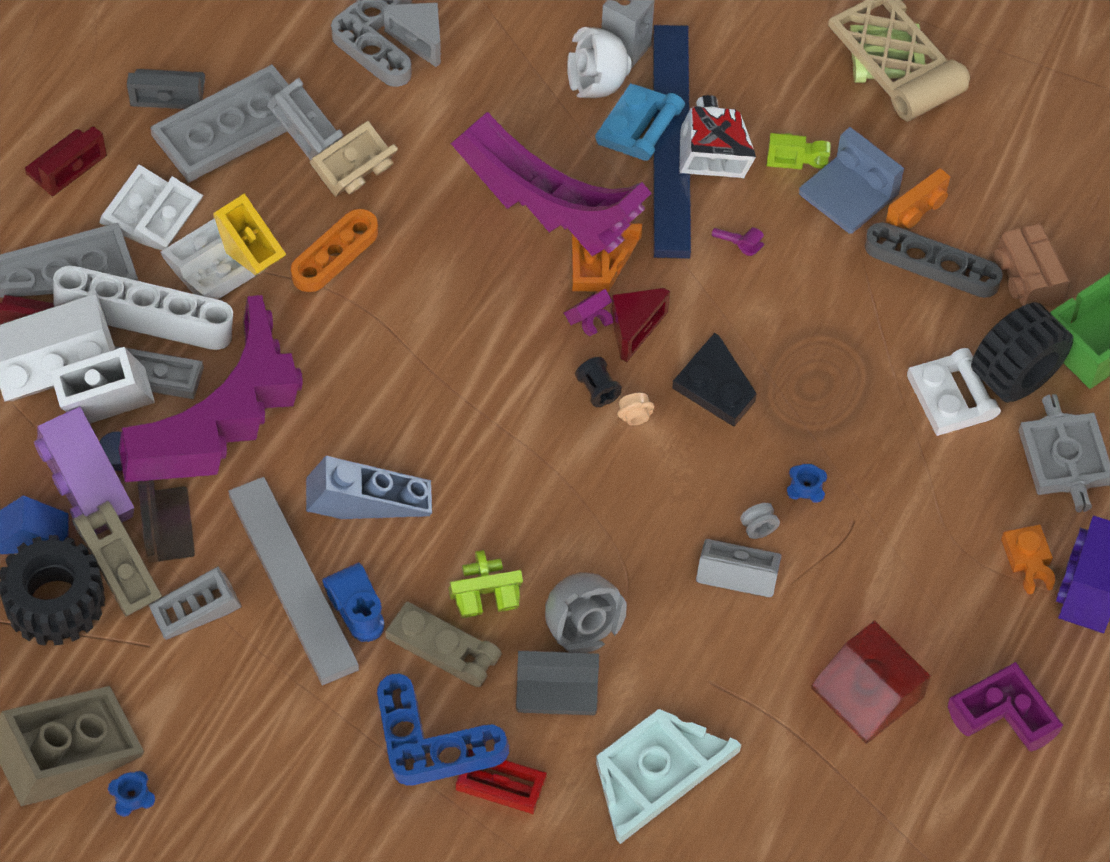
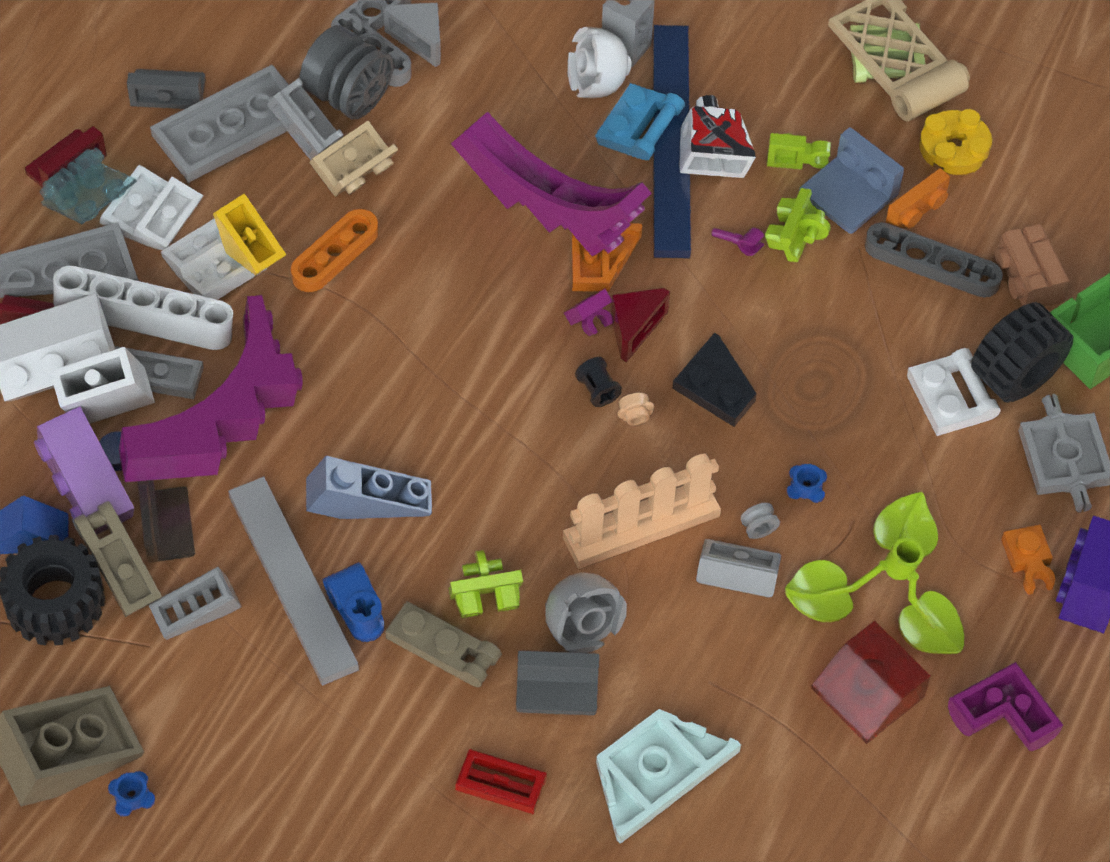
blue beam [377,674,509,786] -> none
none -> clear light blue hinge [40,148,137,224]
none -> dark grey wheel [299,25,394,119]
none -> light nougat fence [563,454,721,569]
none -> lime hips [765,188,831,262]
none -> lime plant [785,492,964,654]
none -> yellow plate [919,109,992,175]

